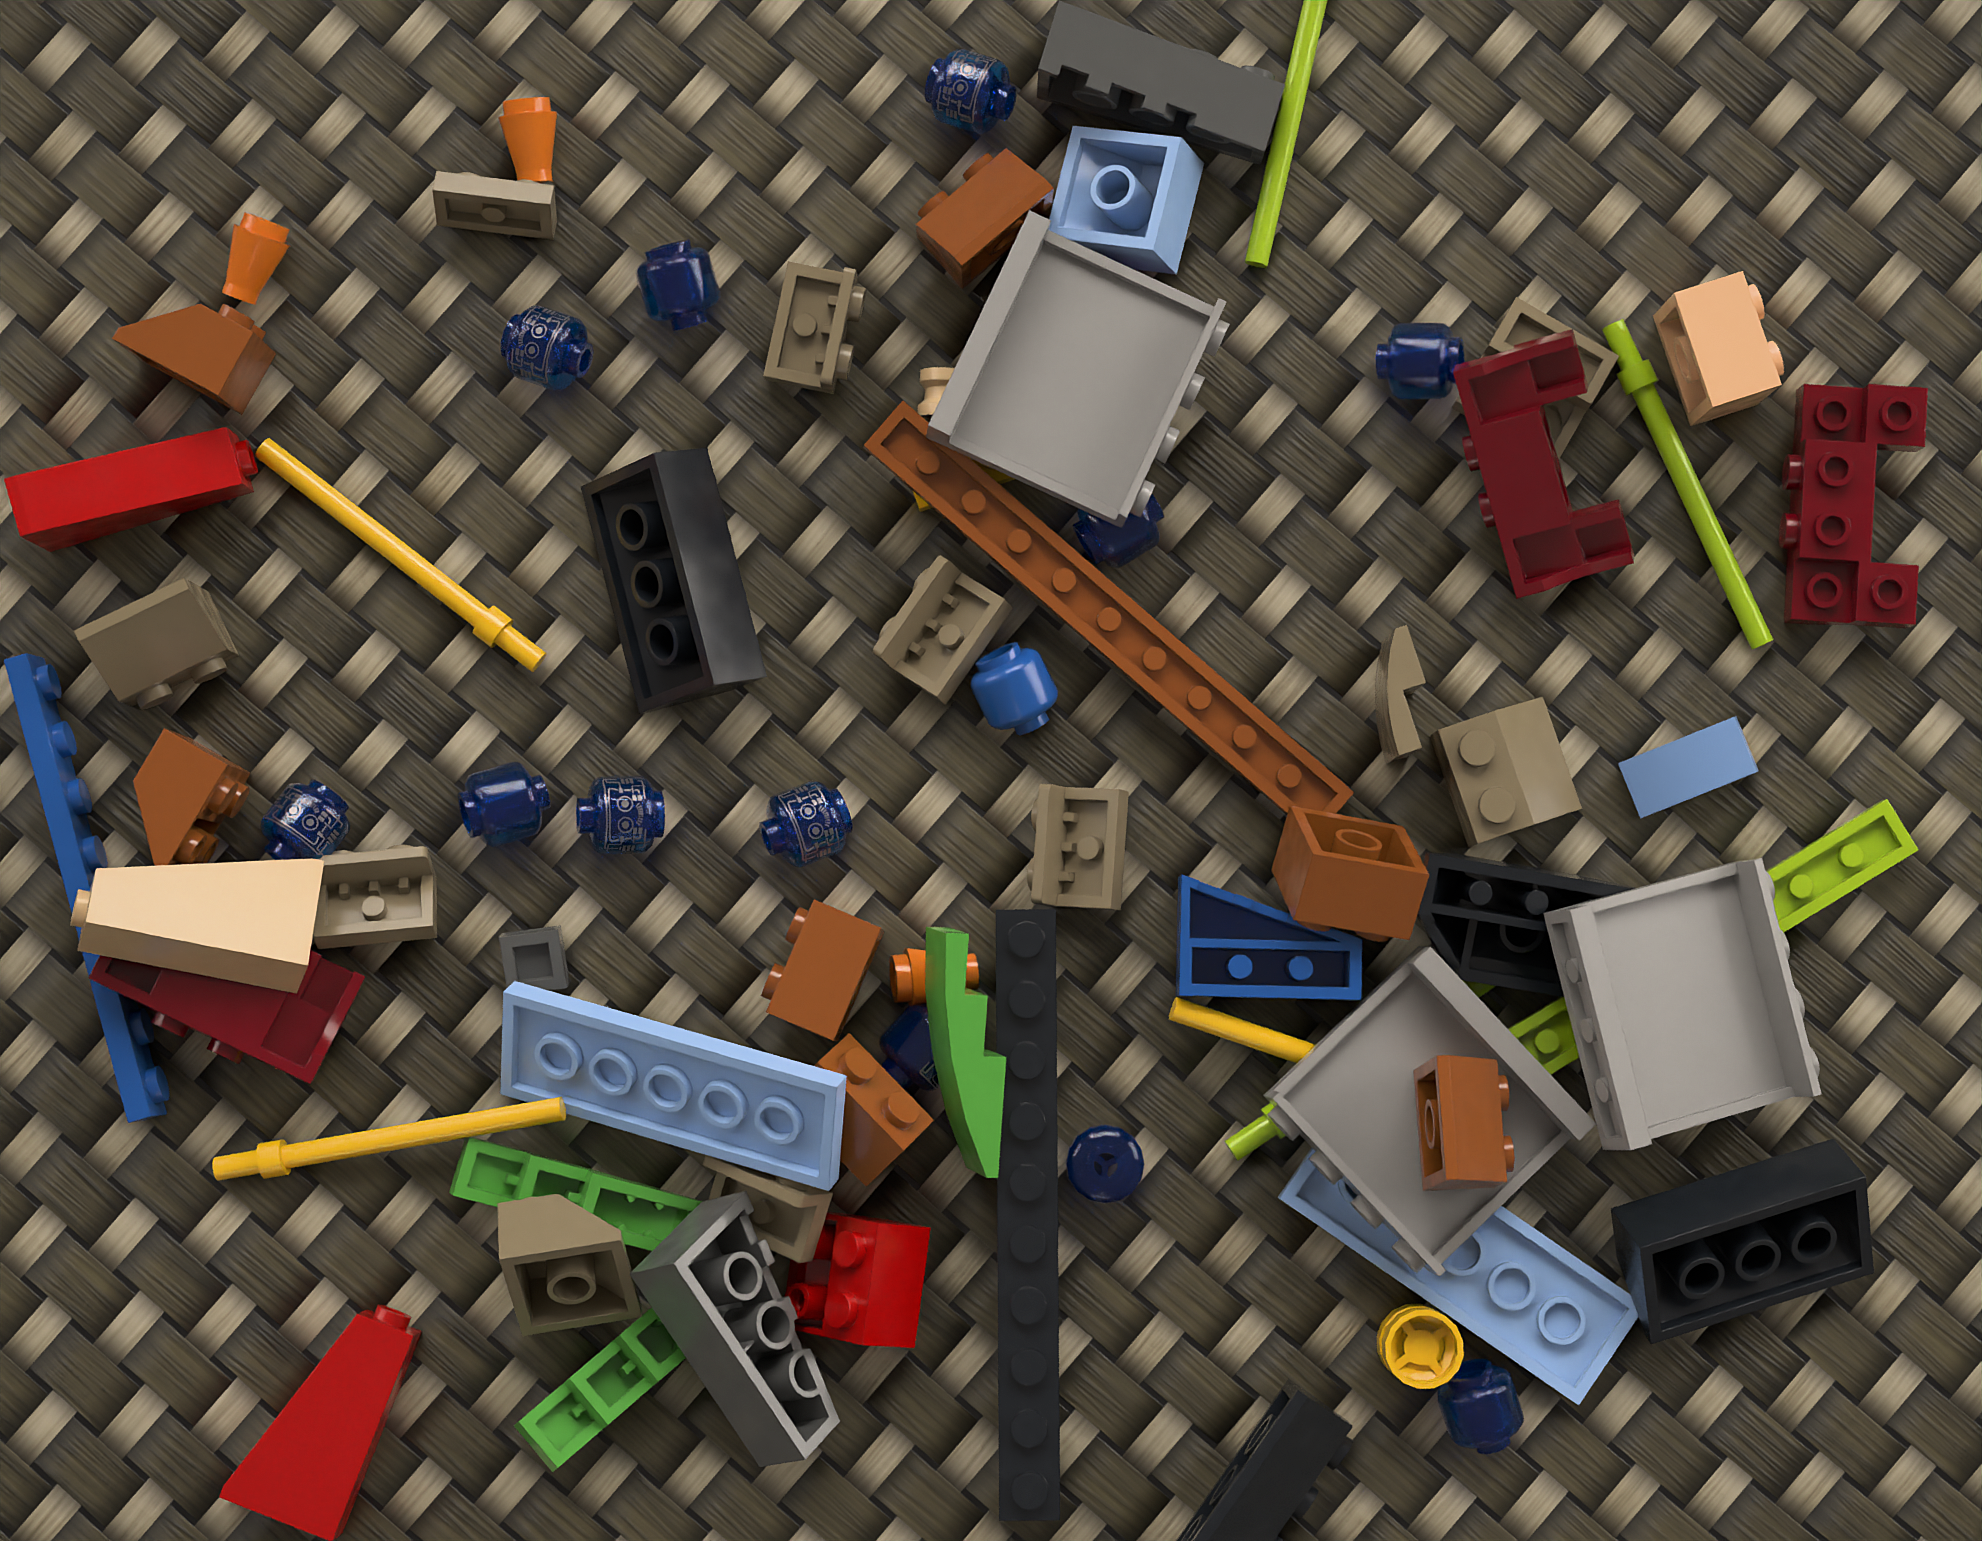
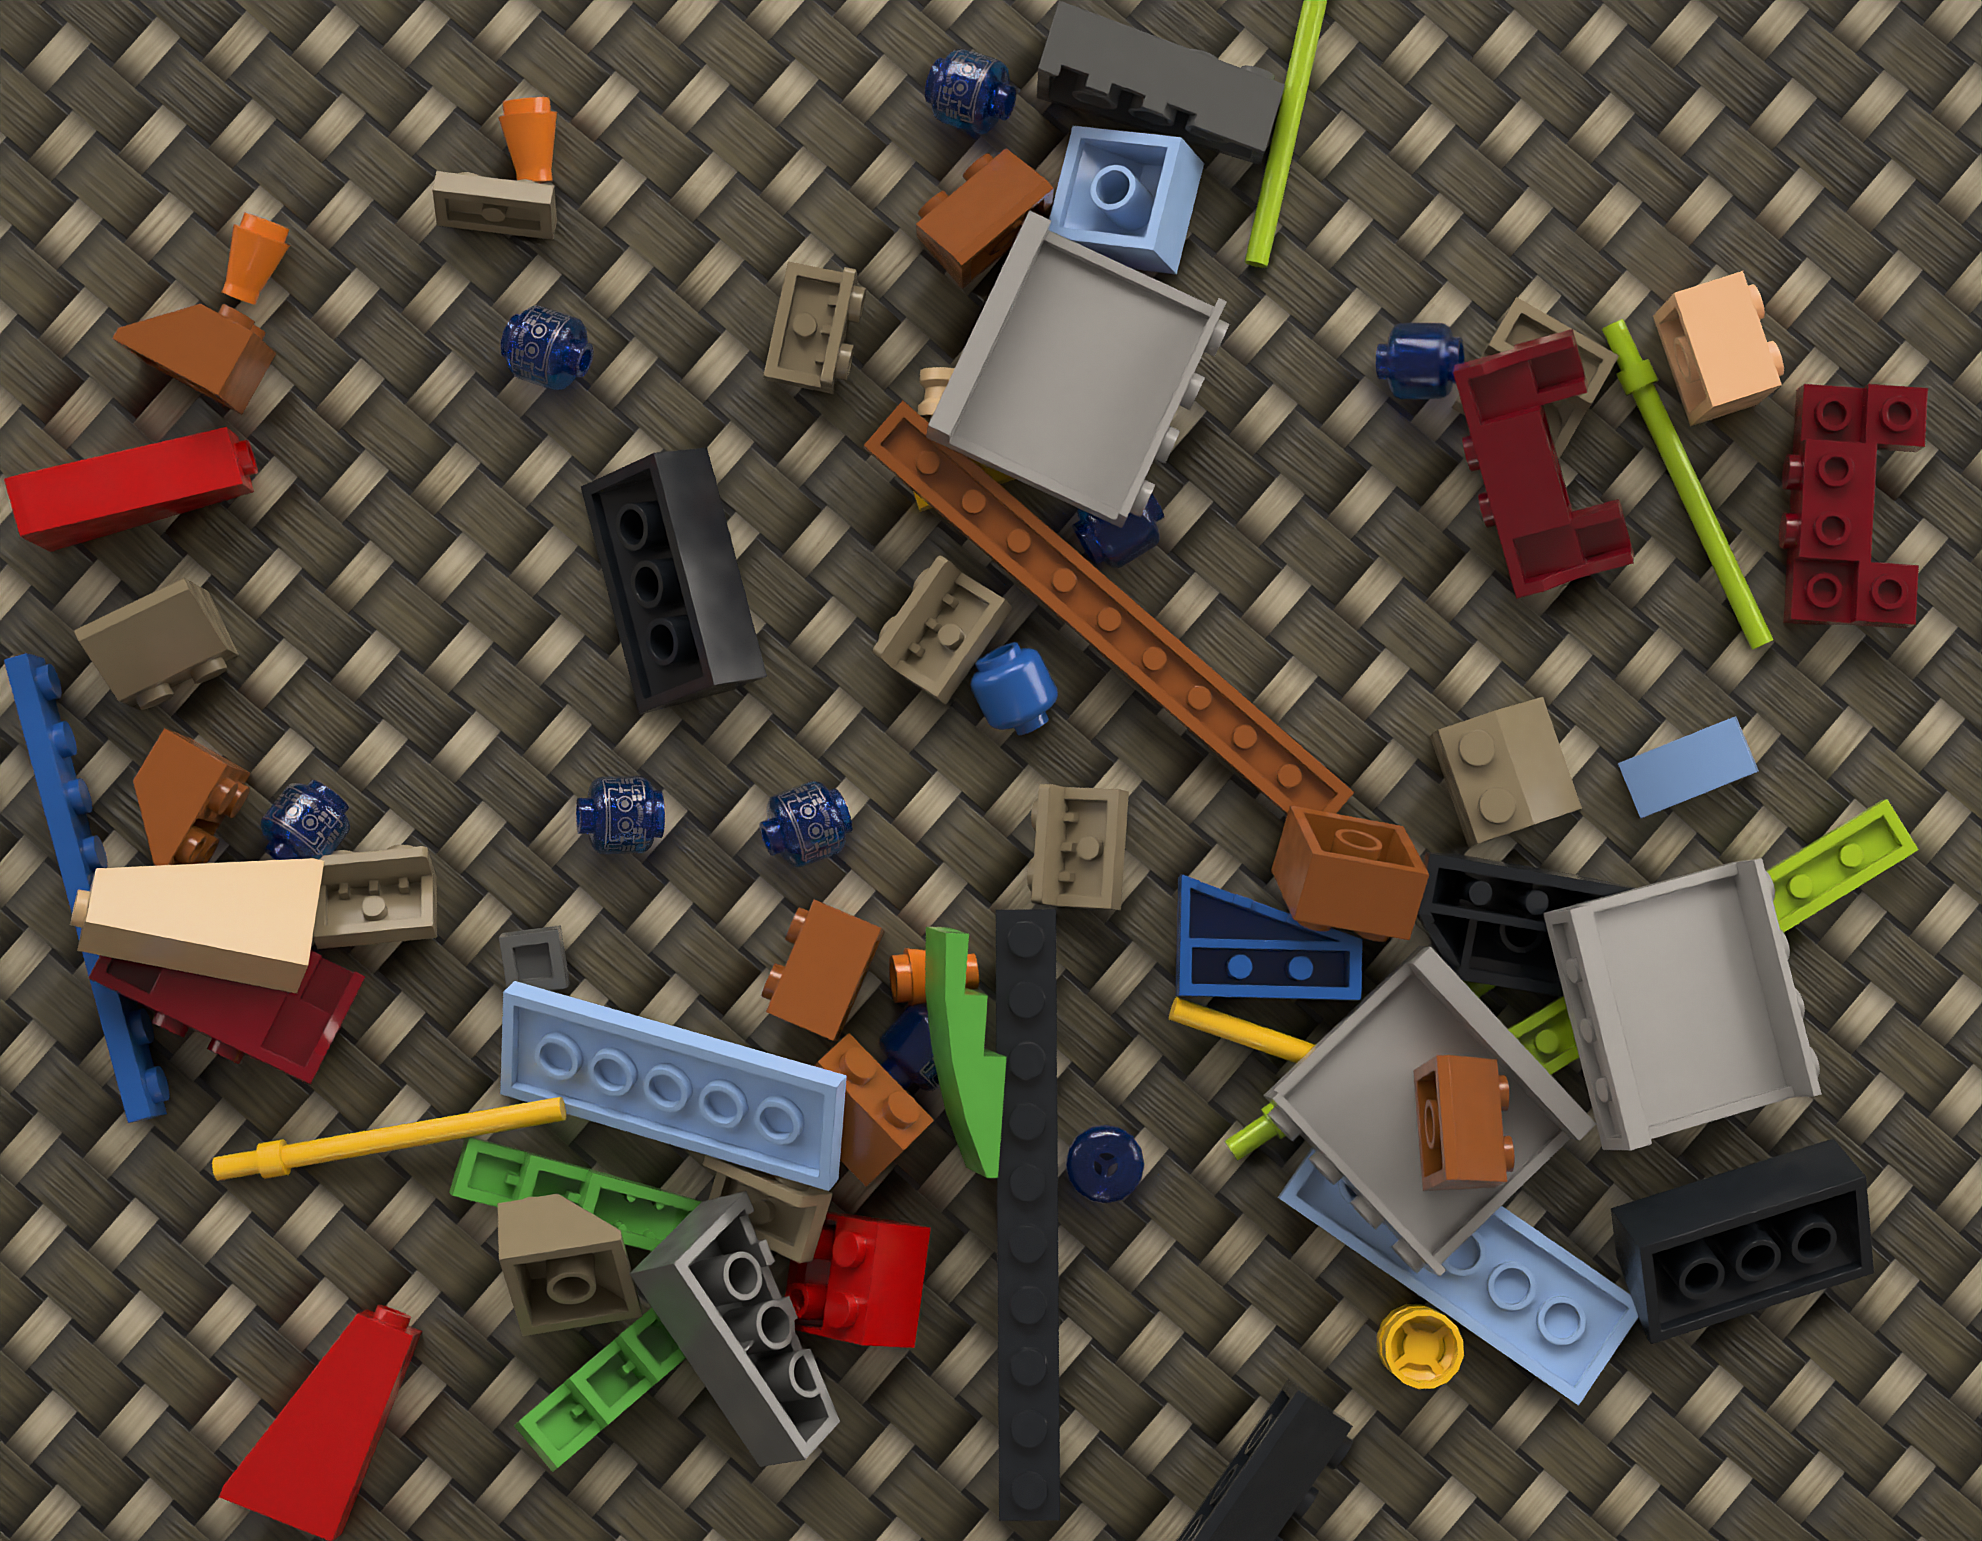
yellow bar [255,438,547,672] -> none
clear blue head [457,762,551,847] -> none
clear blue head [635,239,721,331] -> none
dark tan slope [1375,625,1426,764] -> none
clear blue head [1437,1359,1524,1454] -> none

